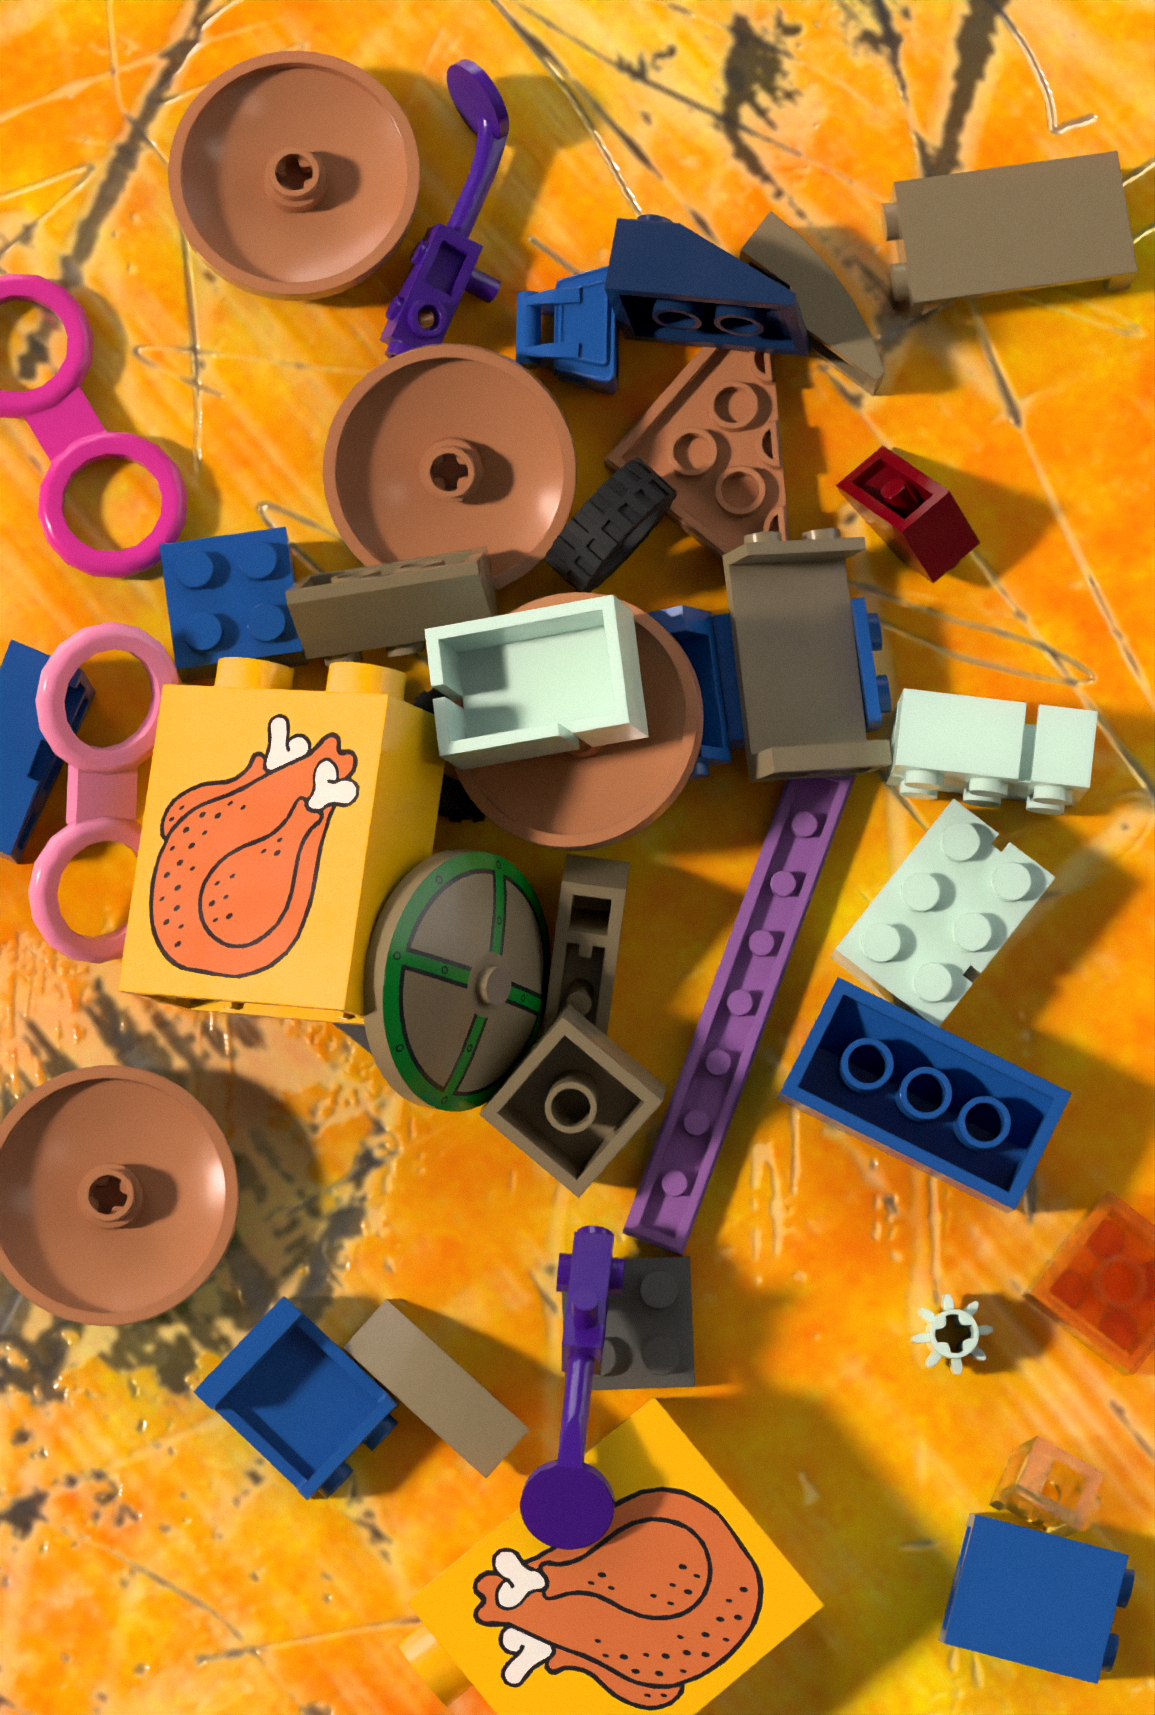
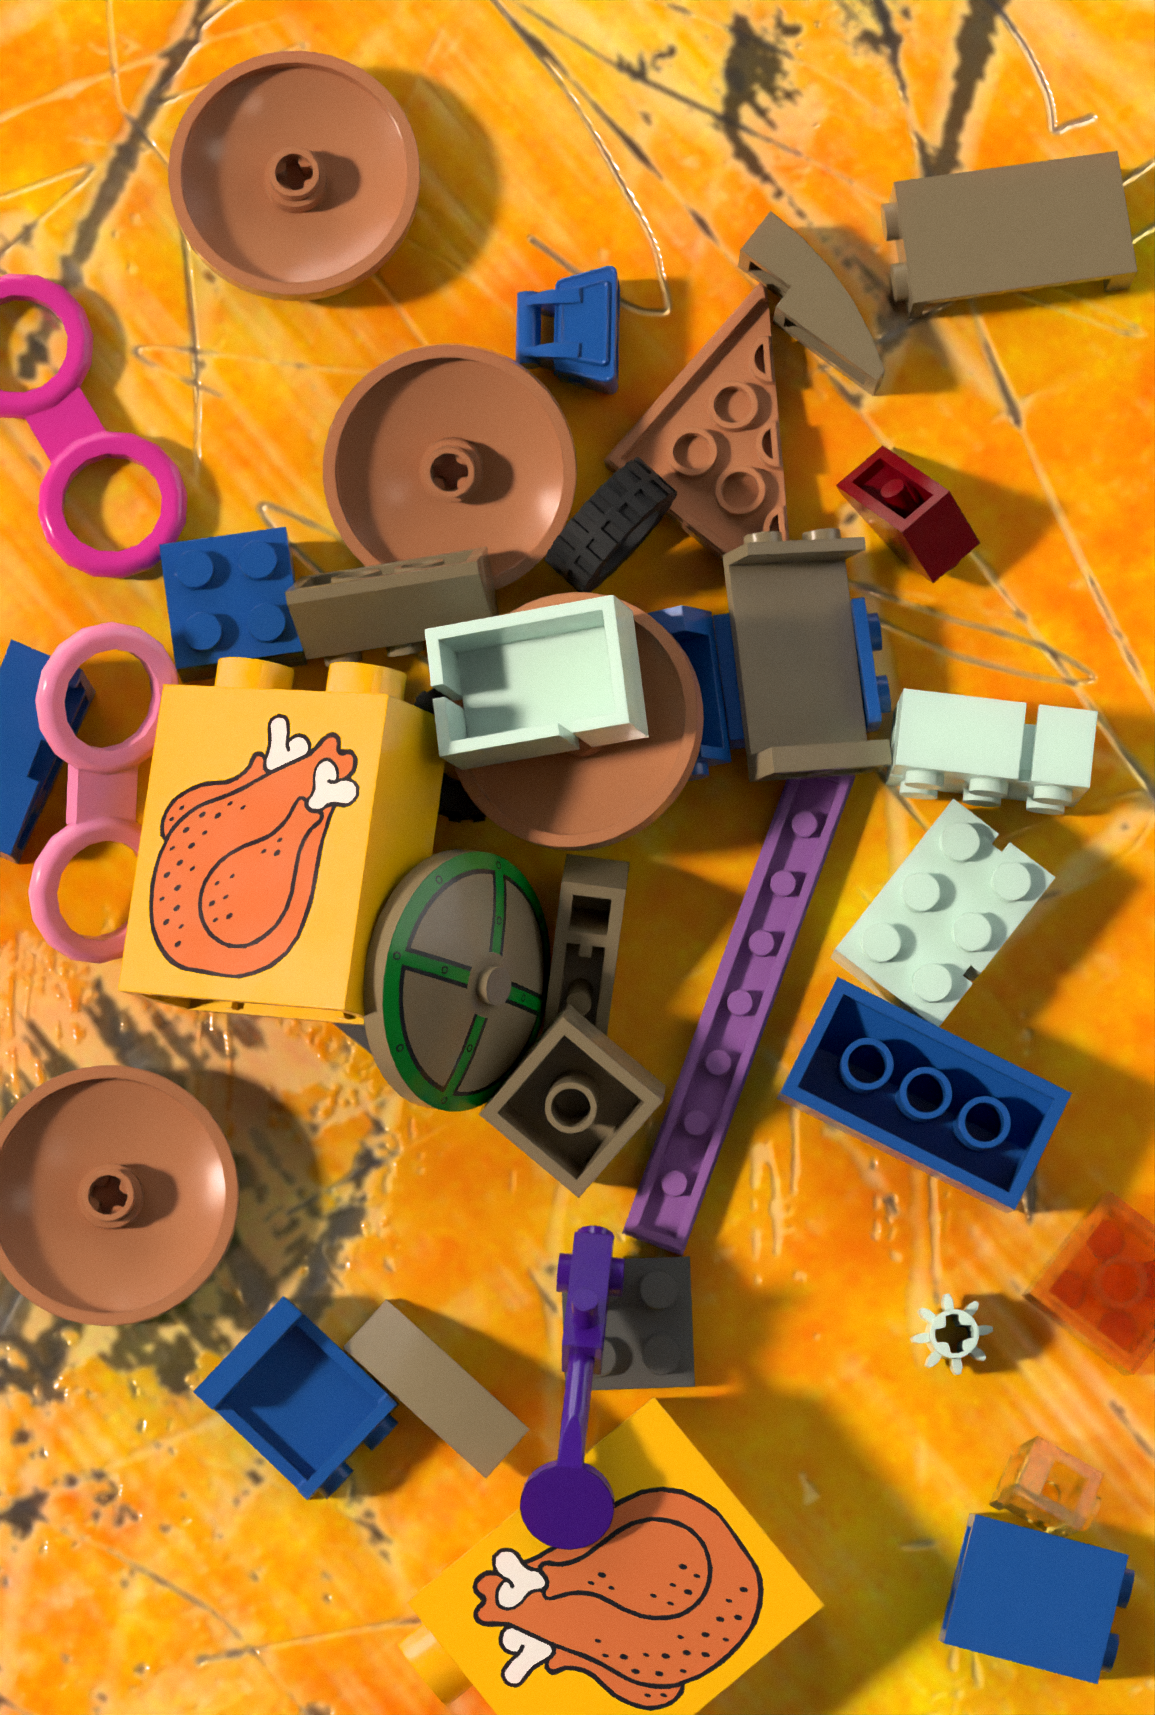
dark purple piece [379,59,509,359] -> none
dark blue slope [604,214,811,357] -> none

